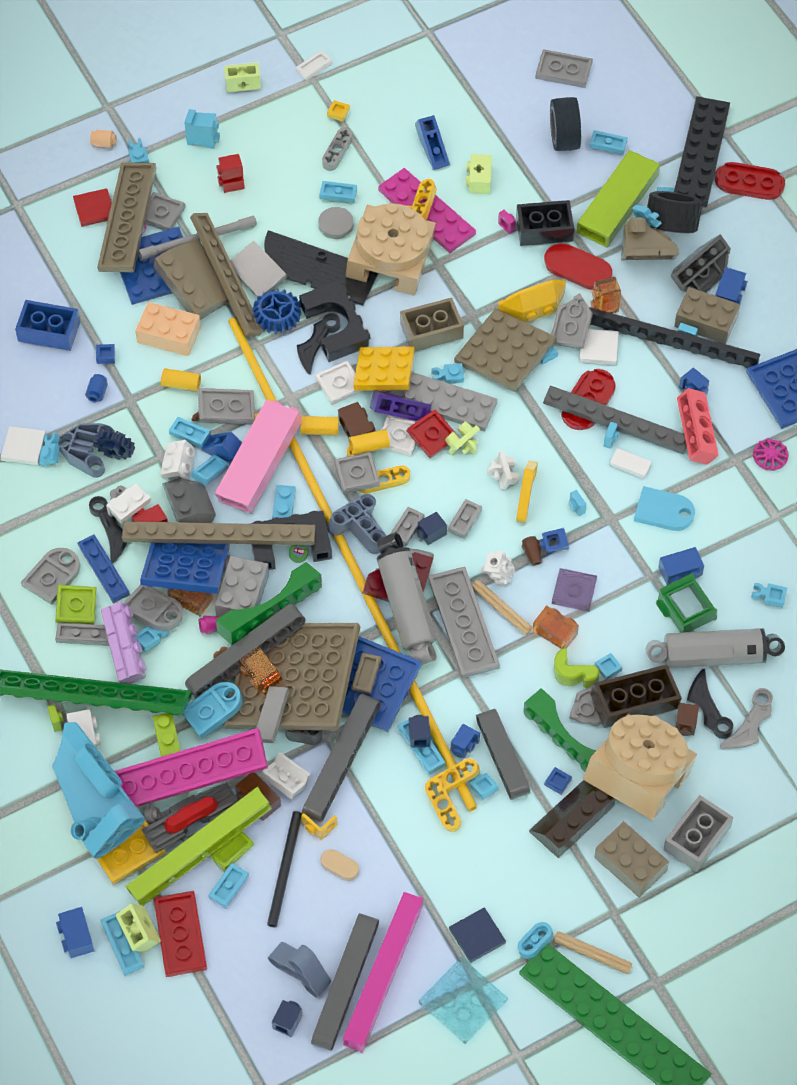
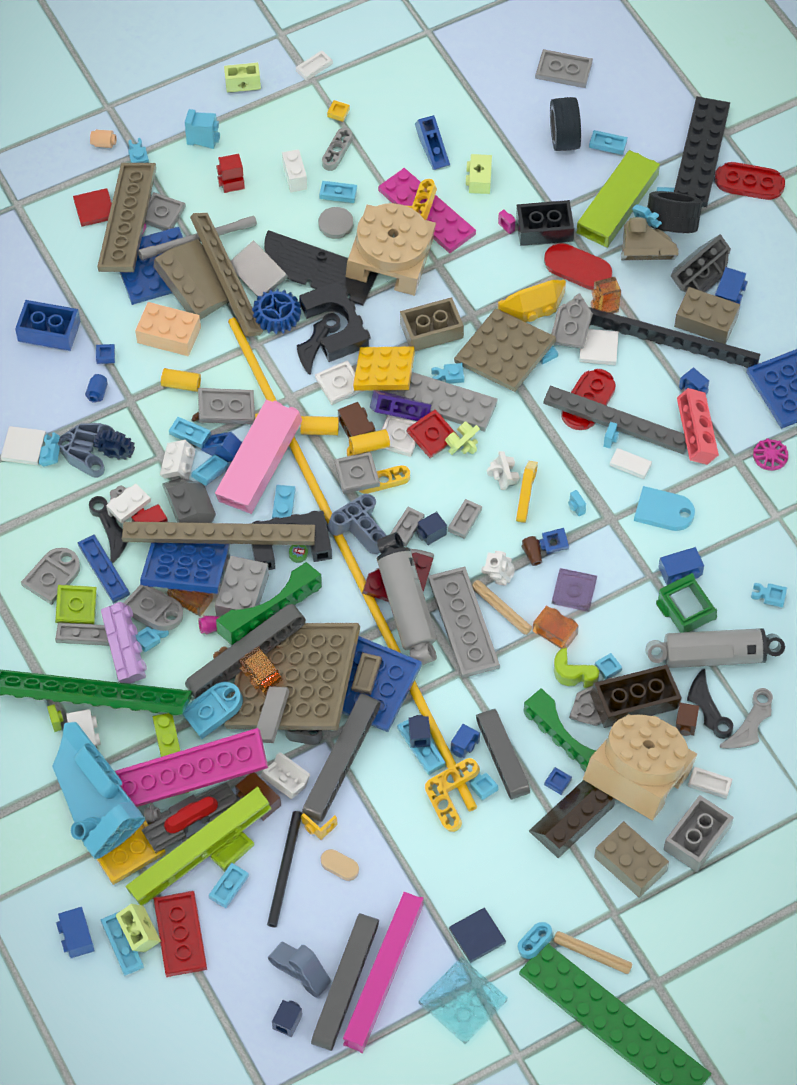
medium azure plate [678,323,698,336] -> none
none -> white brick [282,149,307,193]
none -> white tile [688,767,733,799]

